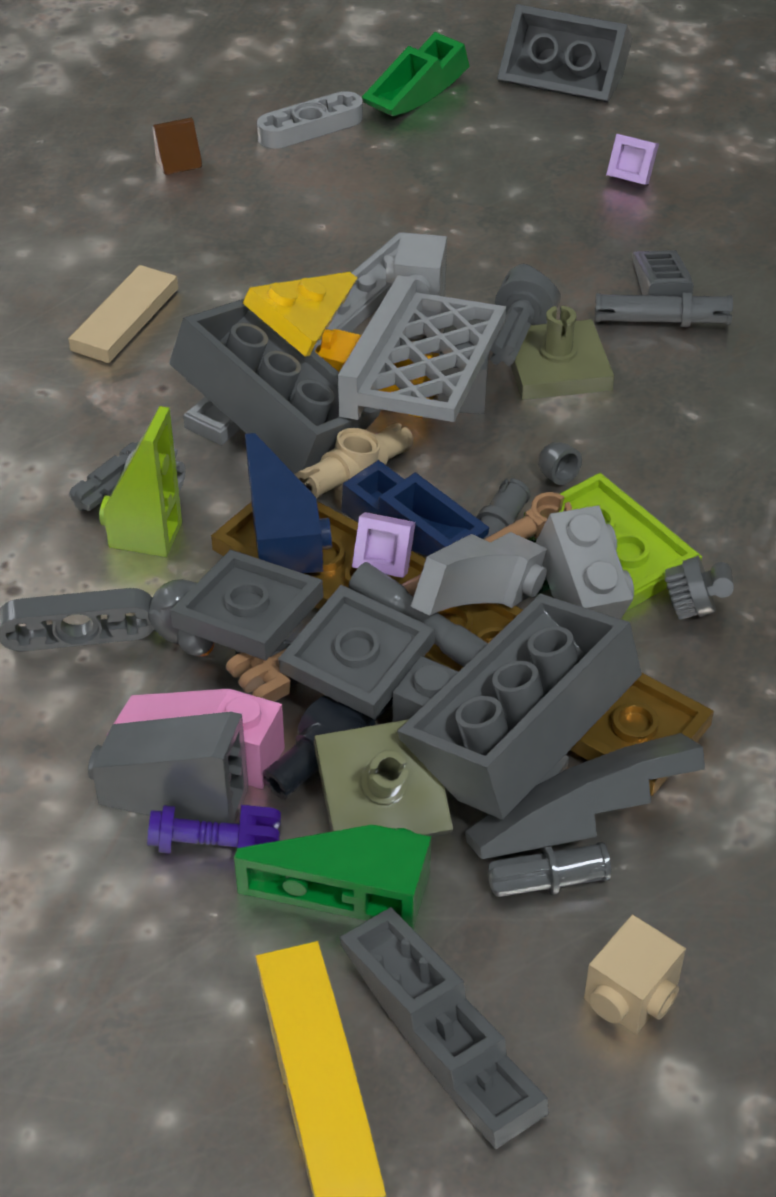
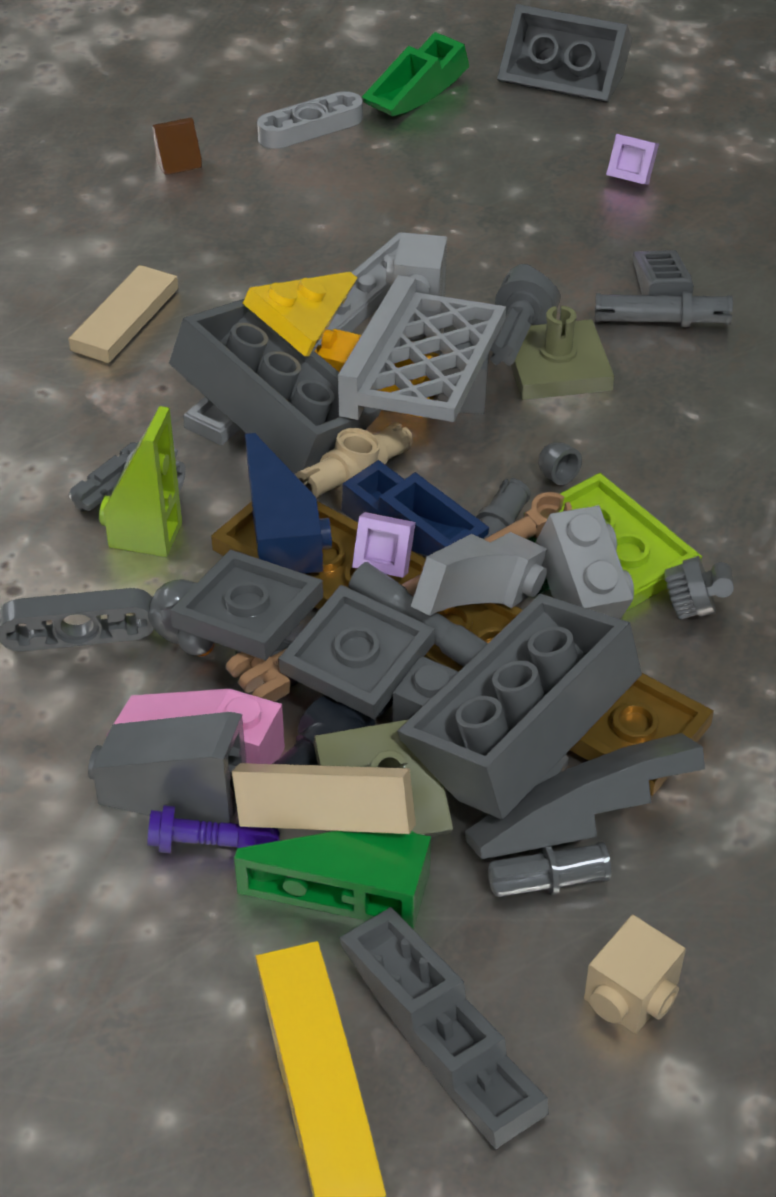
none -> tan tile [232,763,416,834]

